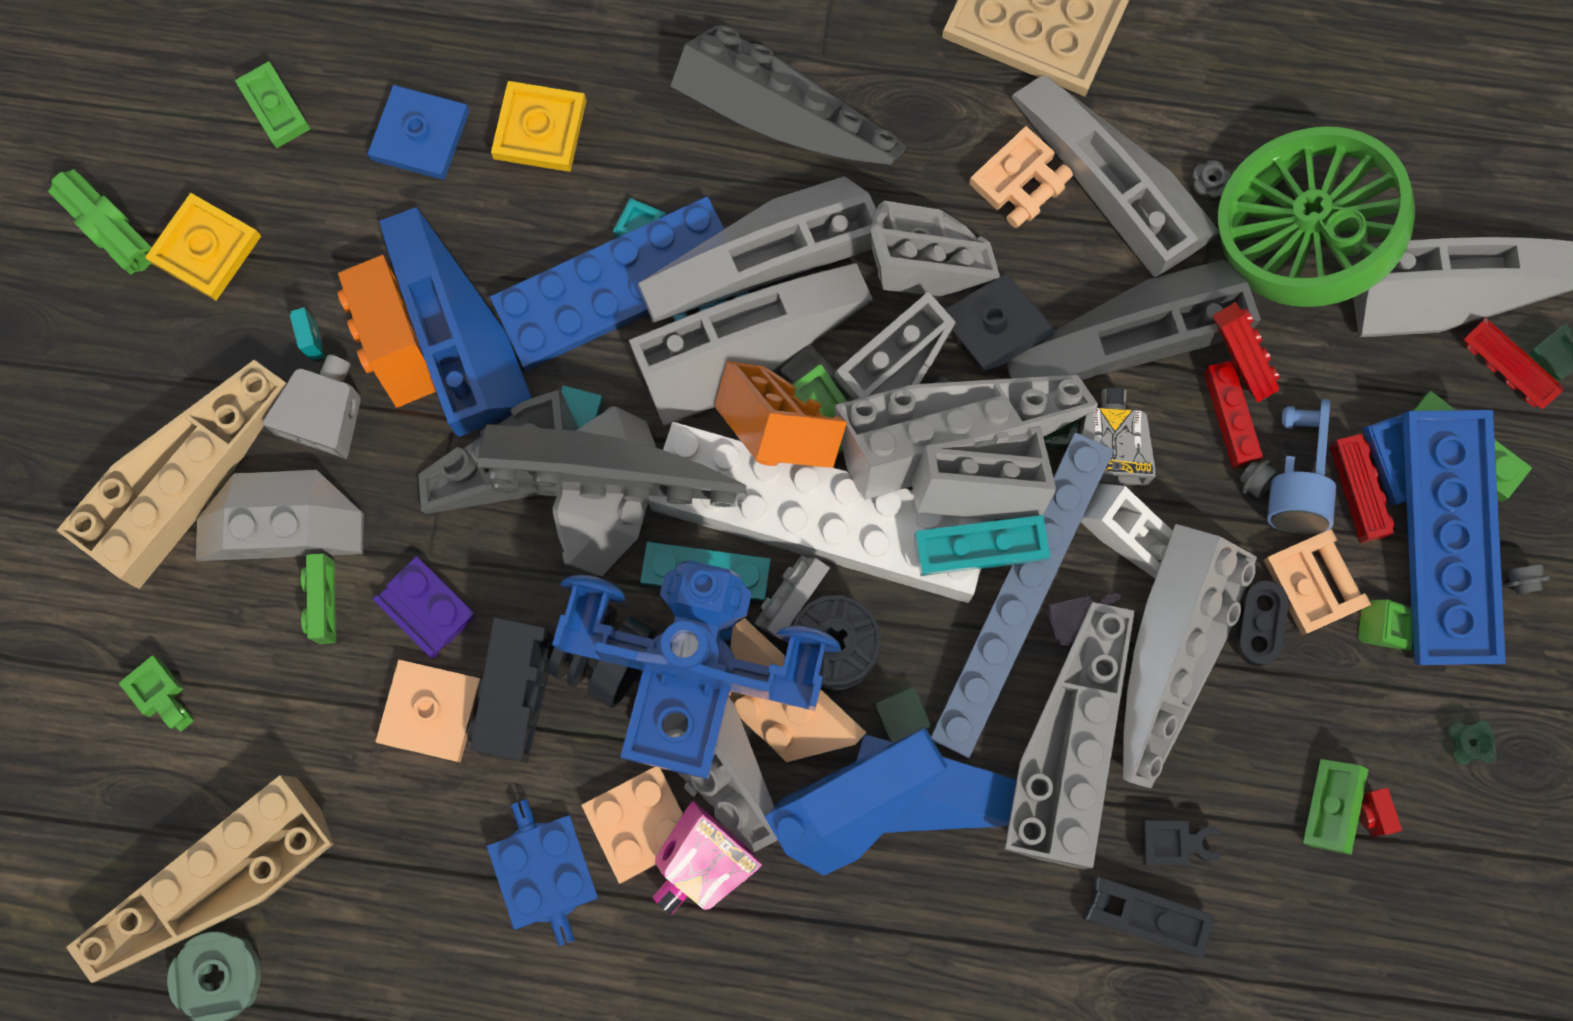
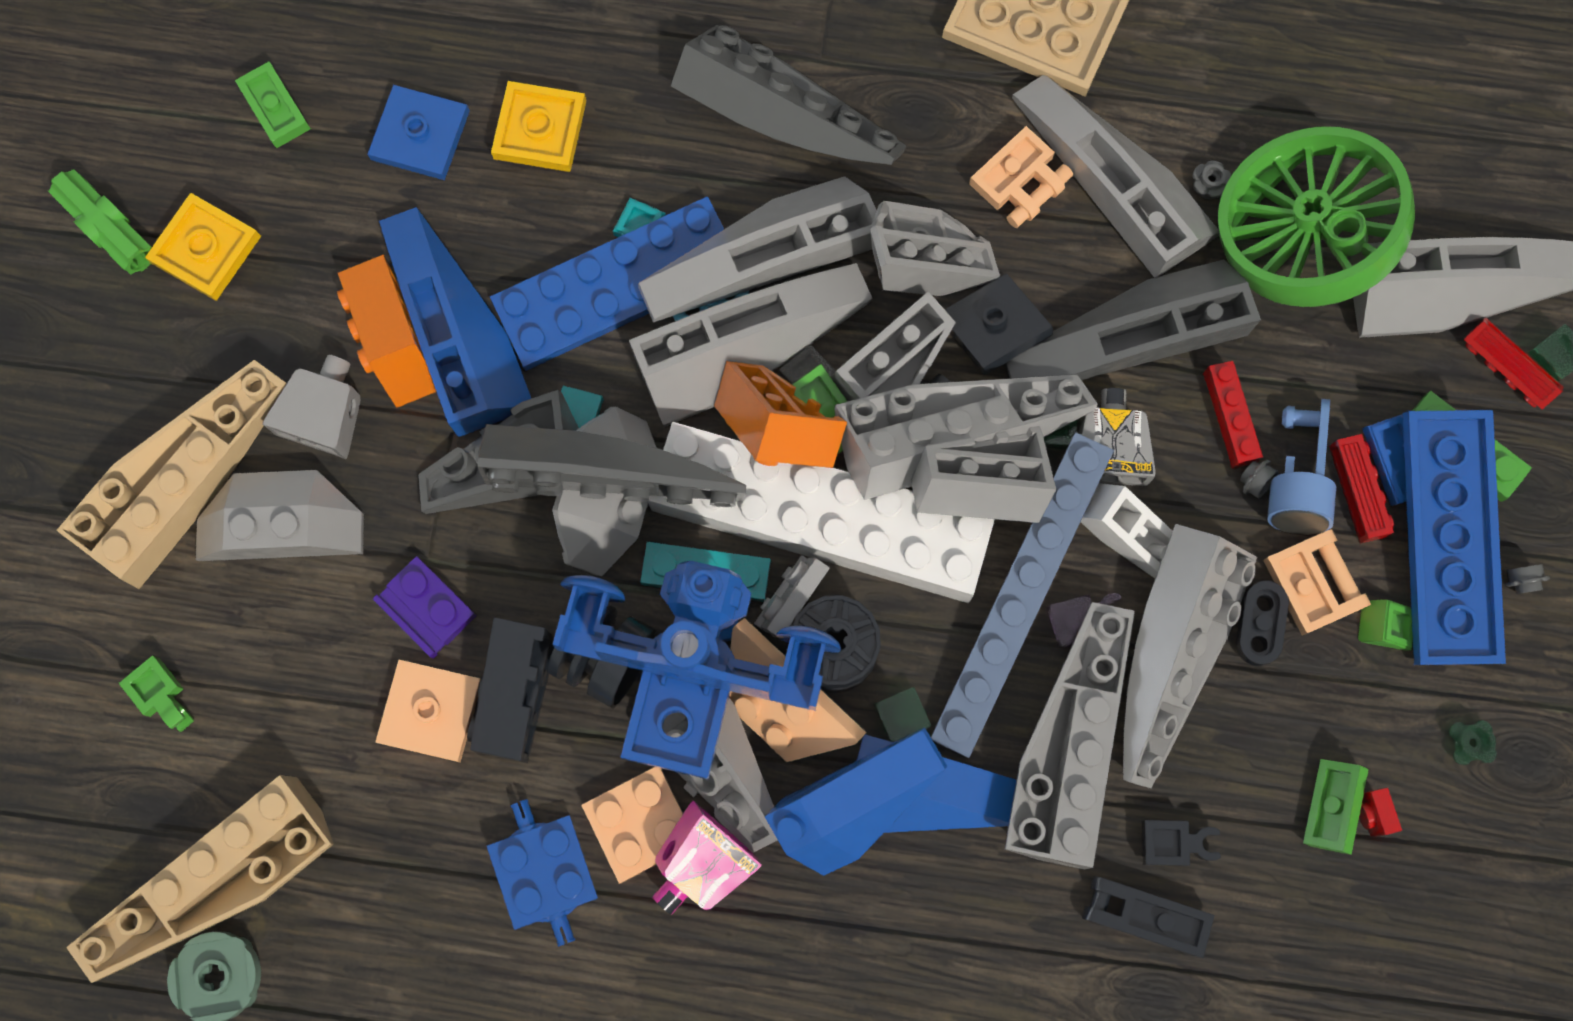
teal tile [290,307,326,361] -> none
bright green plate [301,553,336,644] -> none
teal plate [914,515,1051,576] -> none
red piece [1212,302,1280,403] -> none

